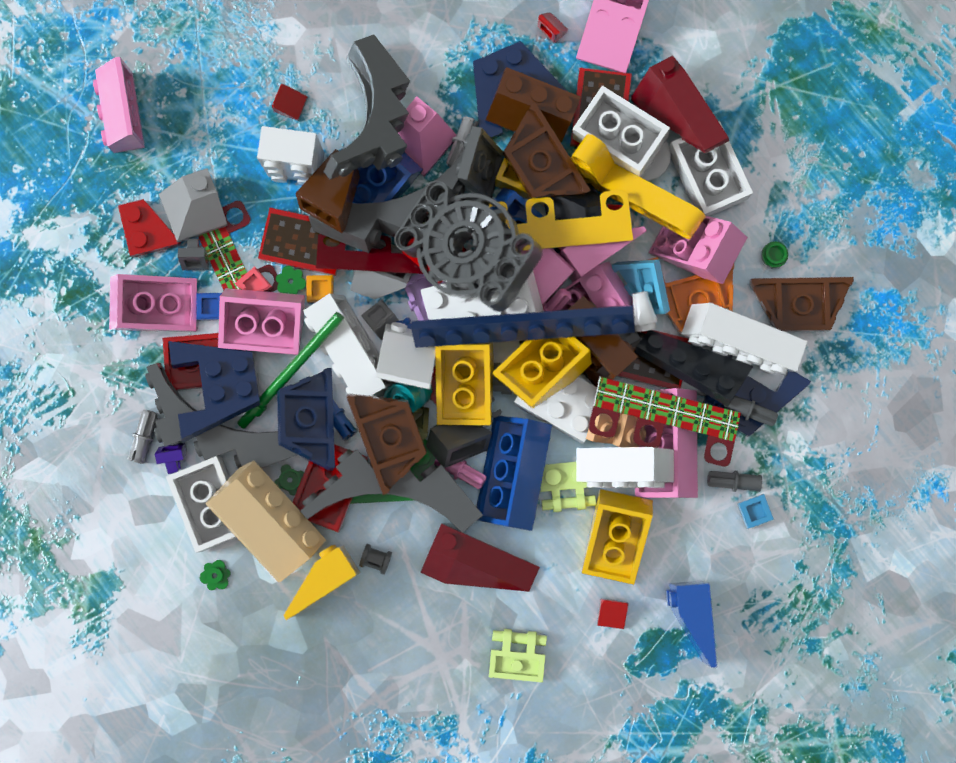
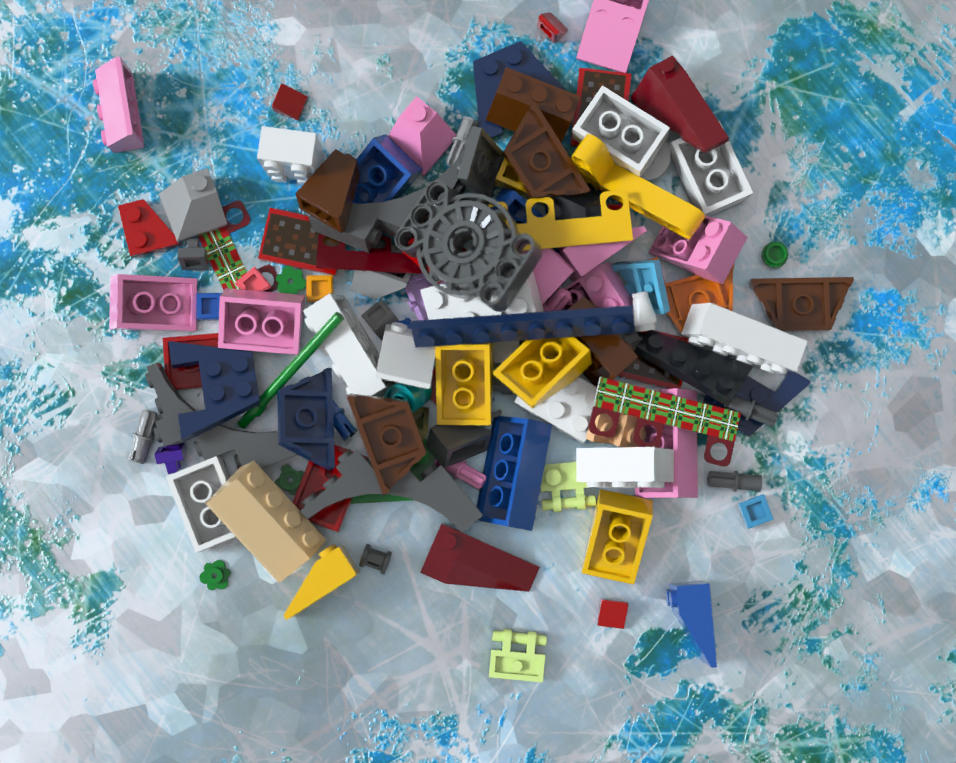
dark grey arch [324,34,410,180] -> none

